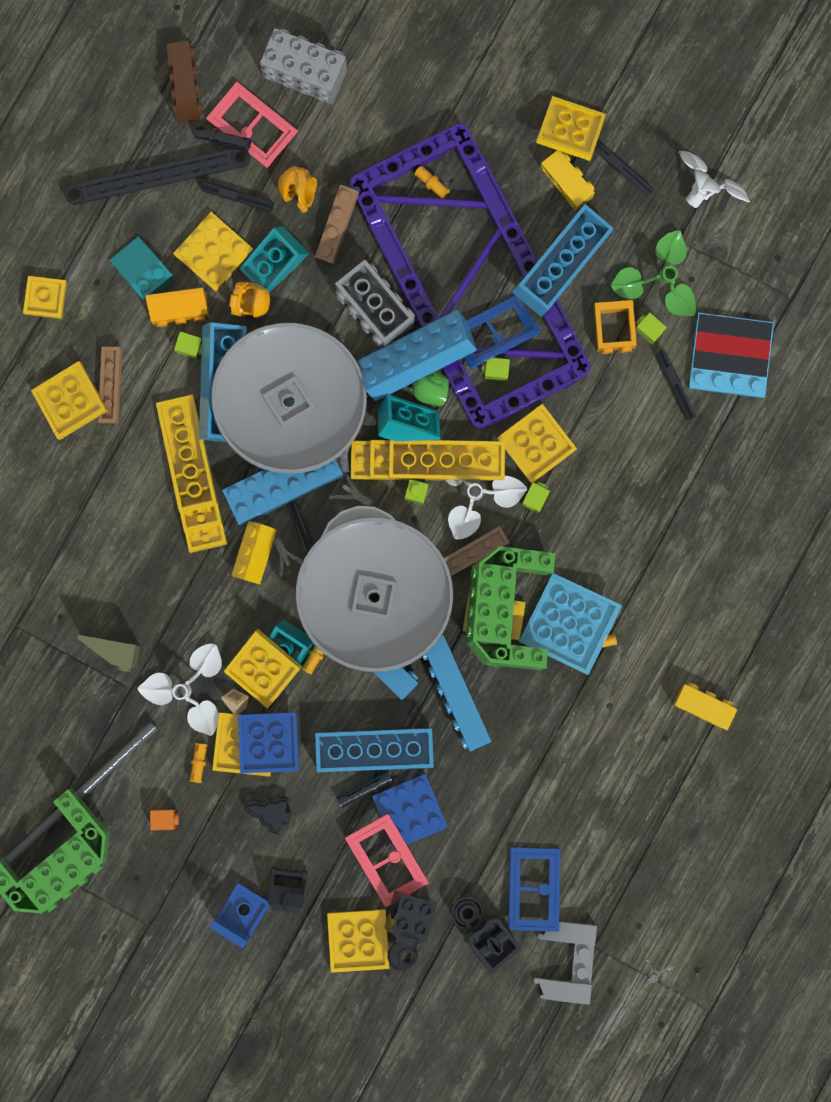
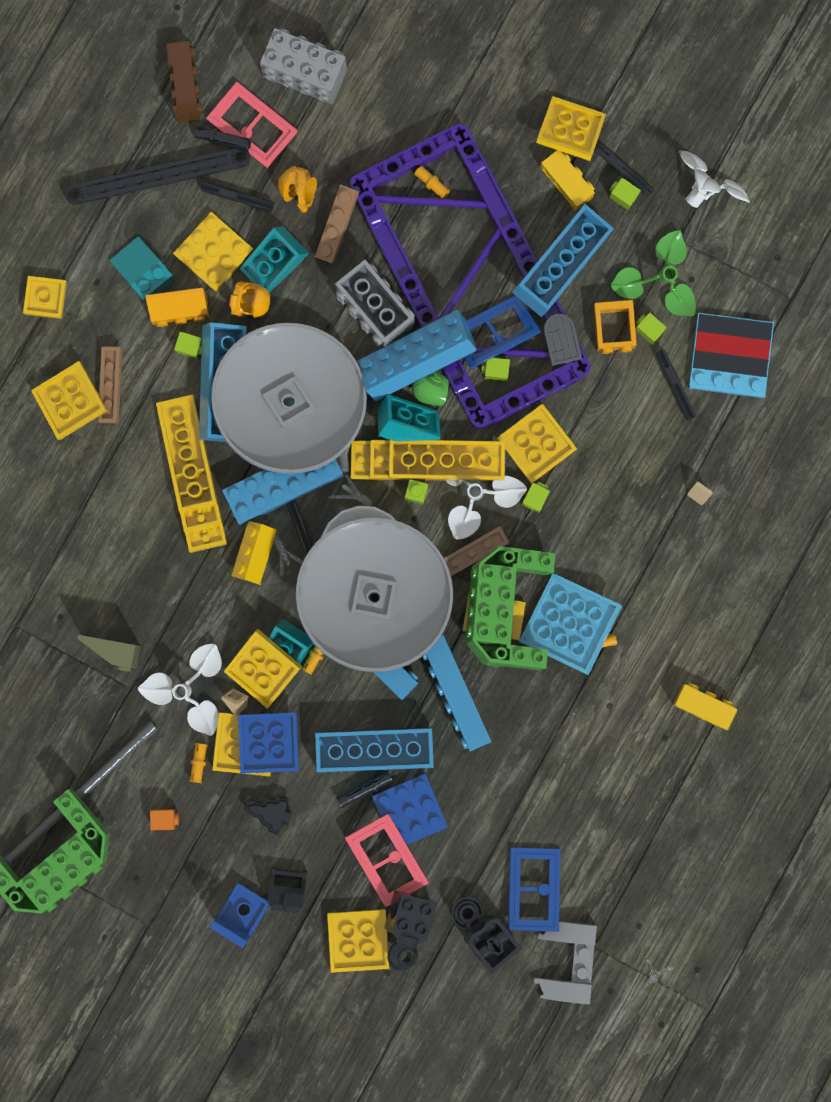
none -> dark grey window [544,314,582,366]
none -> lime brick [609,178,641,210]
none -> tan slope [687,482,712,505]

